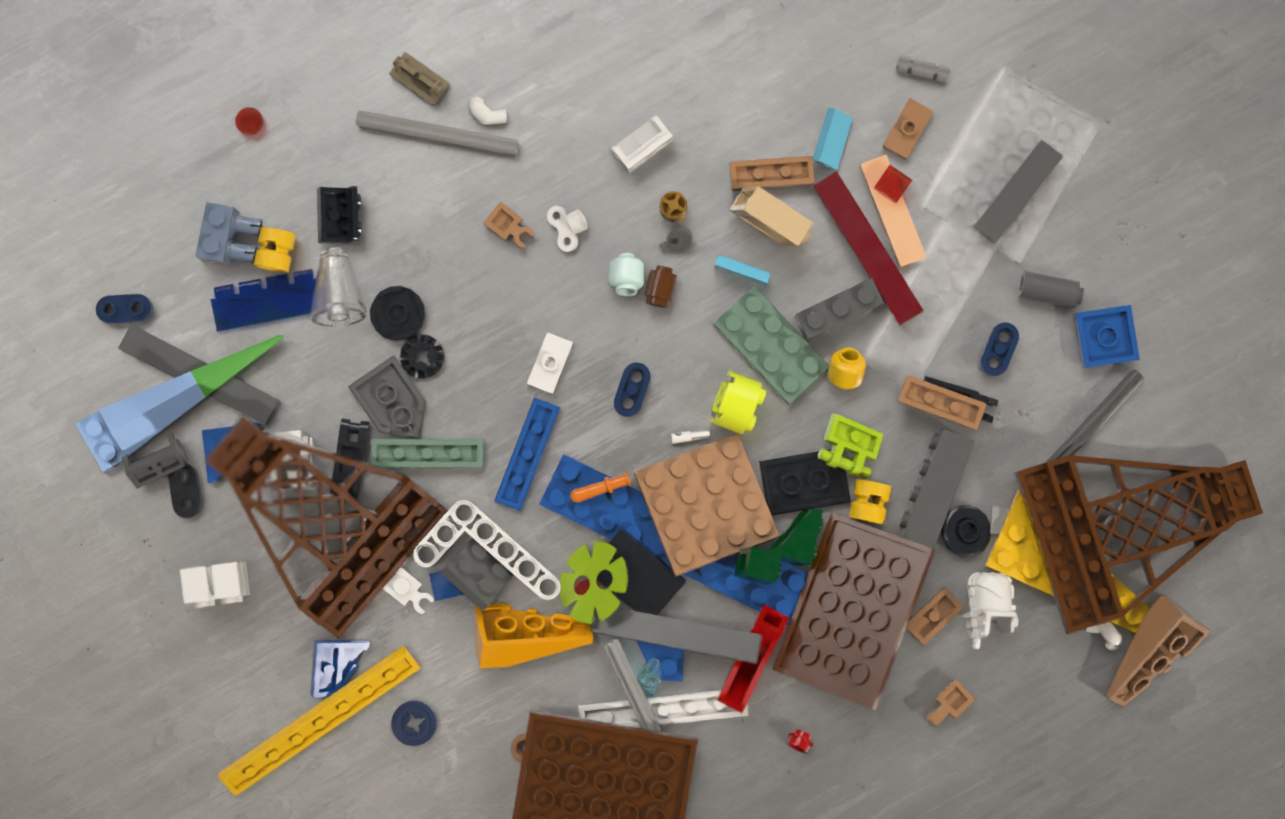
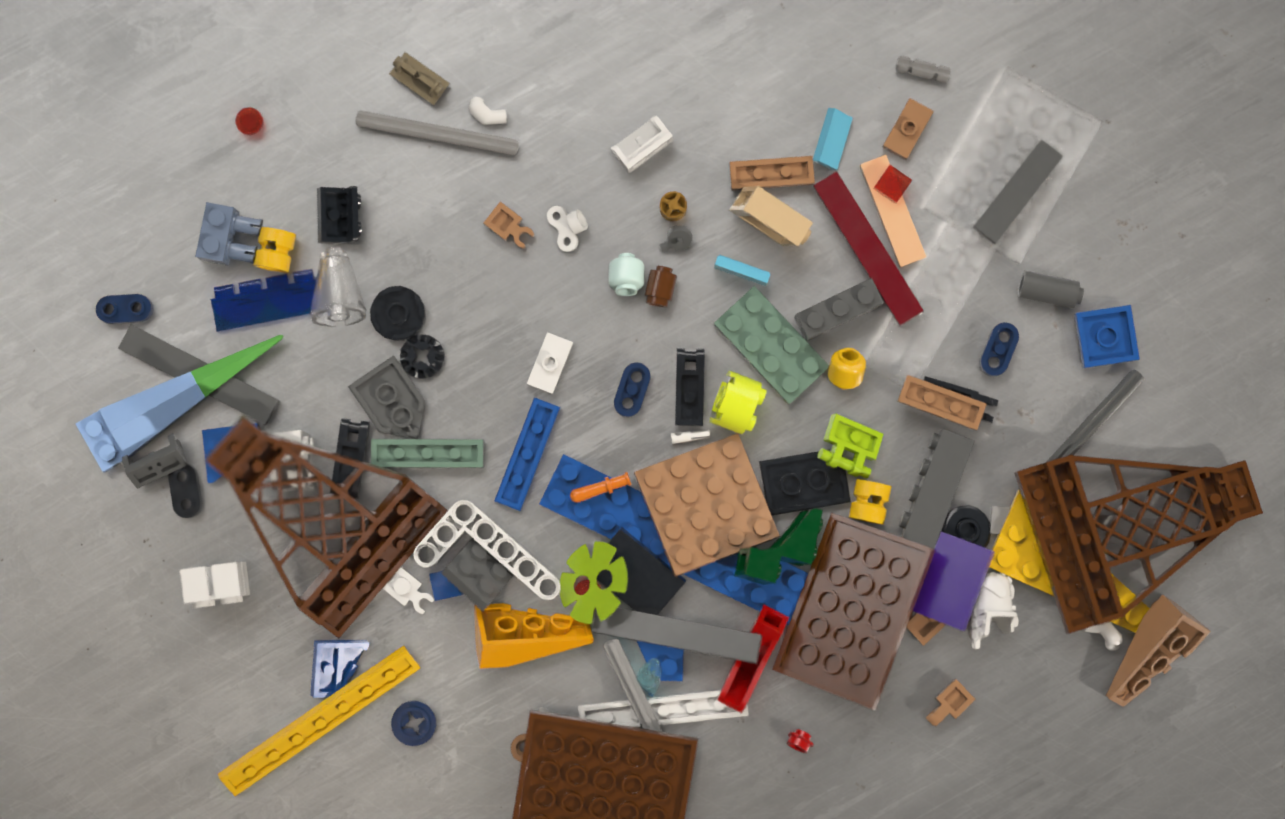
none -> black plate [675,348,705,426]
none -> dark purple tile [913,532,995,631]

